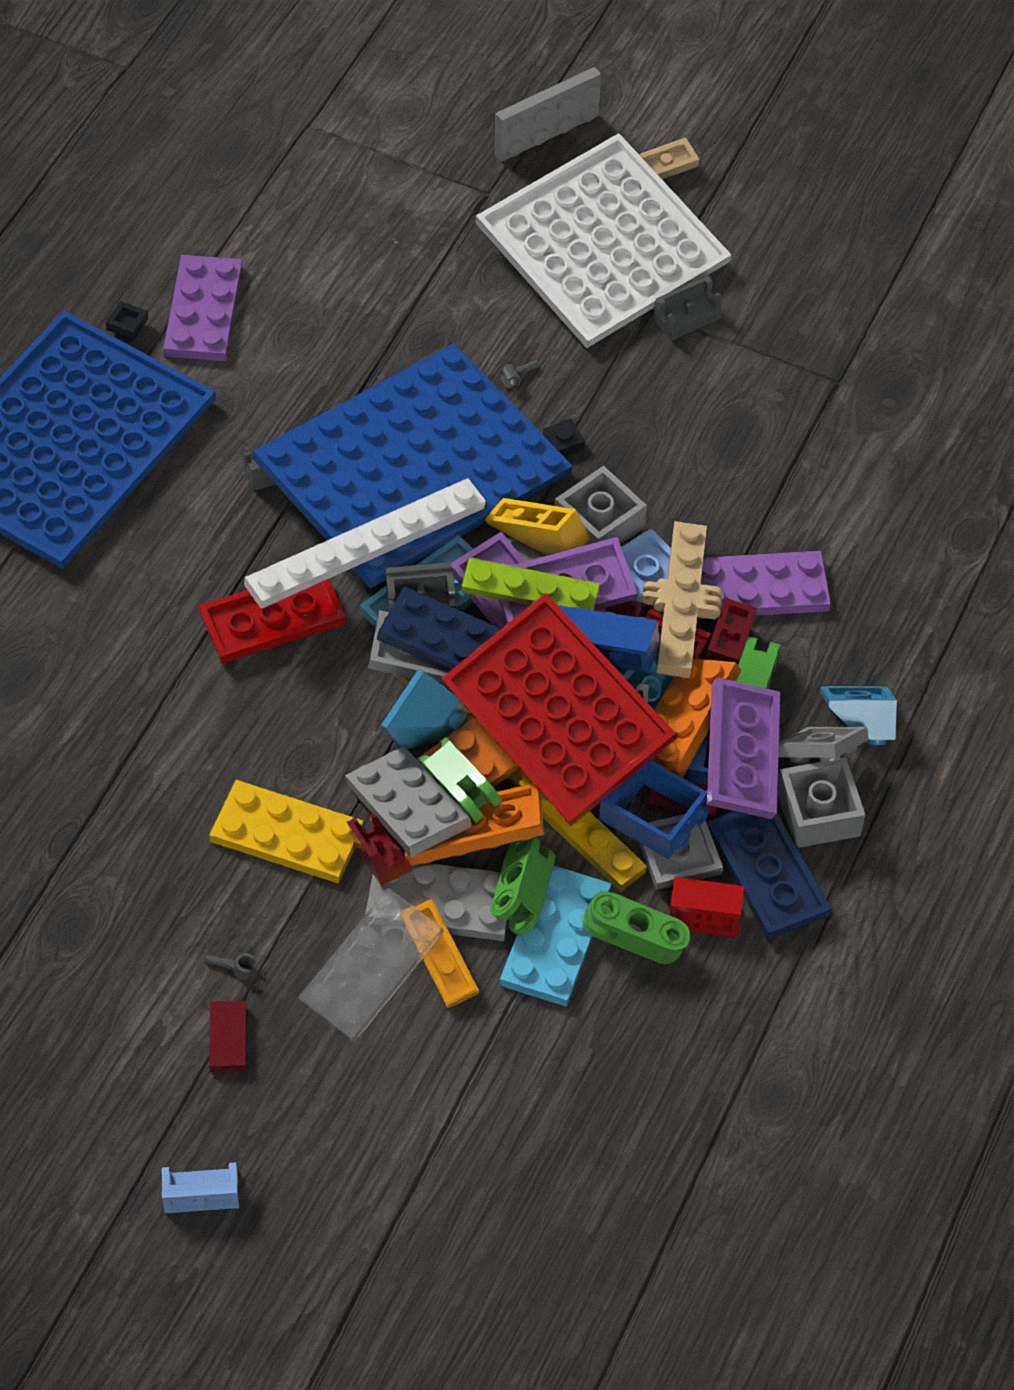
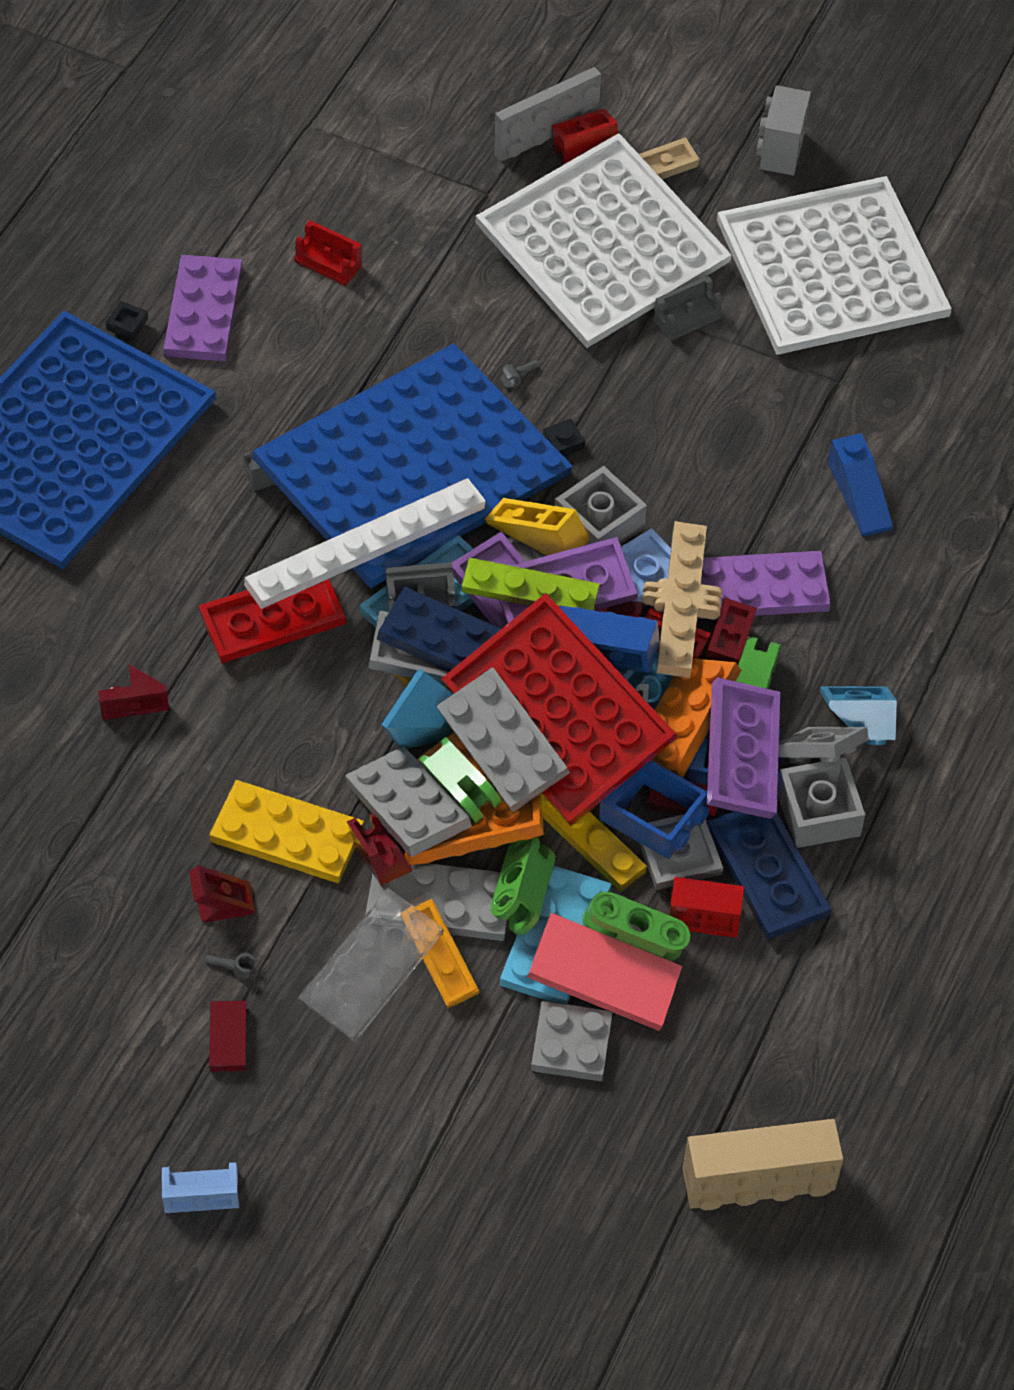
none -> dark red slope [98,665,169,720]
none -> dark red slope [189,865,255,922]
none -> red hinge [294,220,362,286]
none -> light grey plate [437,667,570,812]
none -> coral tile [527,913,682,1031]
none -> light grey plate [531,1001,613,1081]
none -> red hinge [551,108,618,165]
none -> tan brick [683,1119,843,1210]
none -> white plate [717,176,952,355]
none -> light grey brick [756,85,811,176]
none -> blue slope [828,433,893,537]

